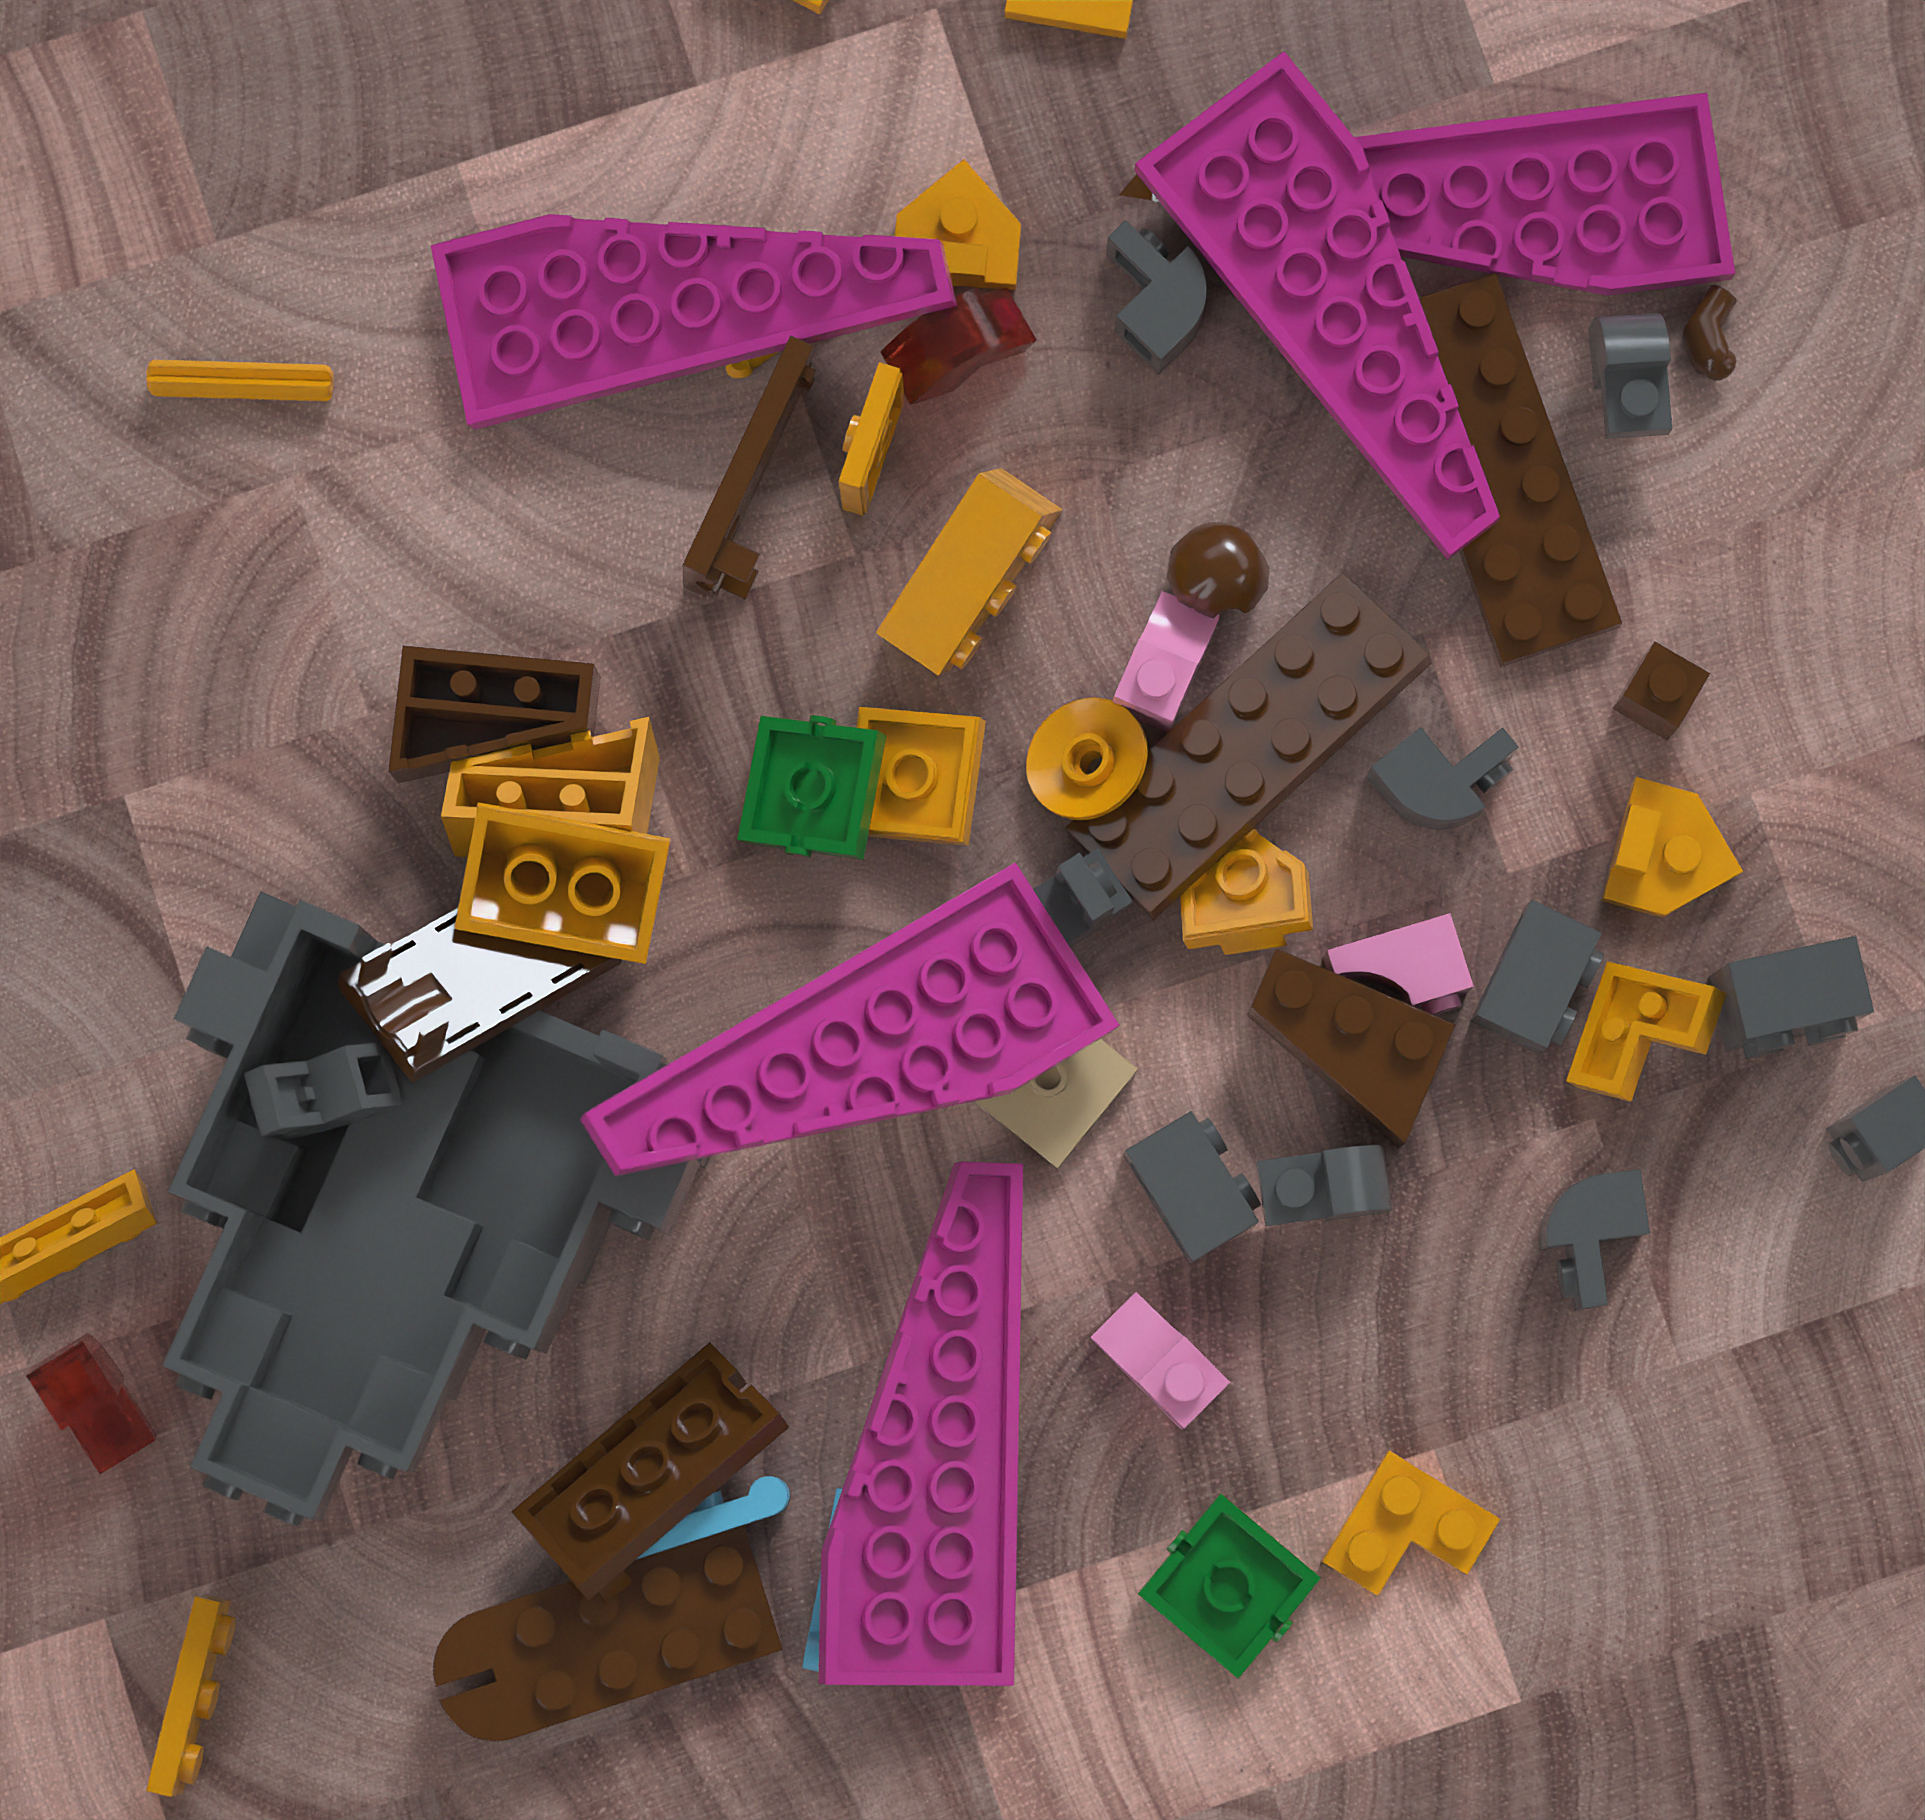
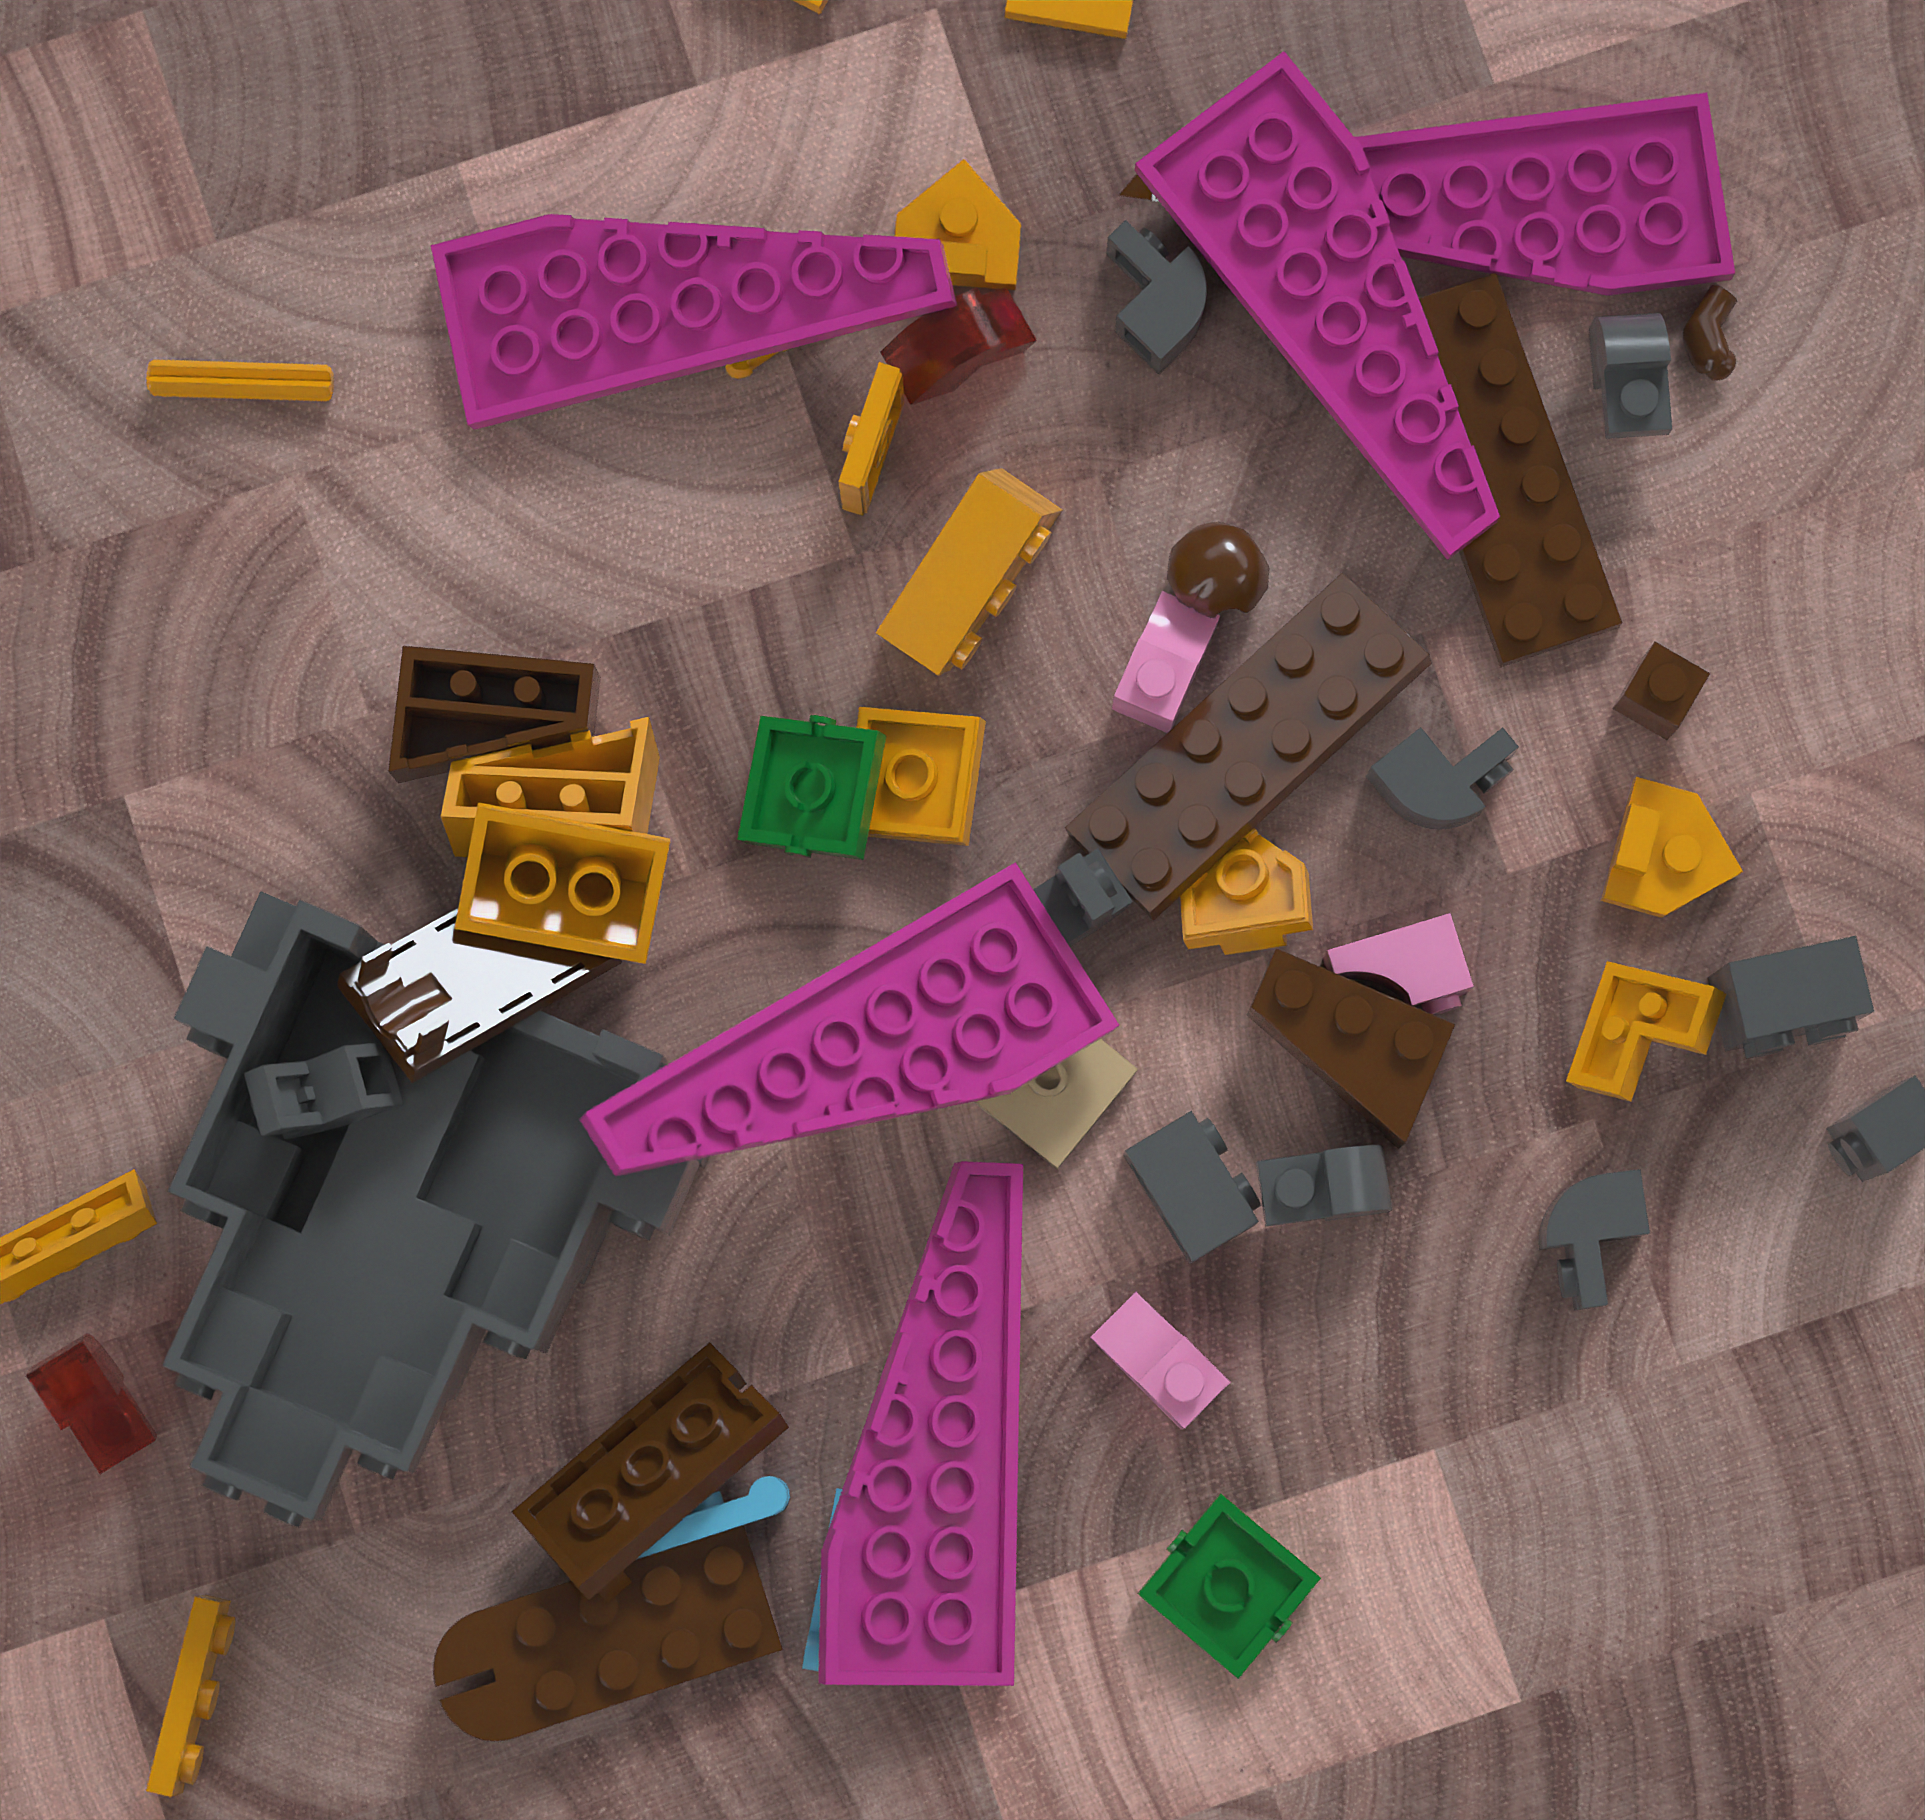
reddish brown piece [682,335,816,600] -> none
light orange dish [1026,697,1148,820] -> none
light orange plate [1321,1450,1500,1596] -> none
dark grey brick [1470,900,1604,1054] -> none

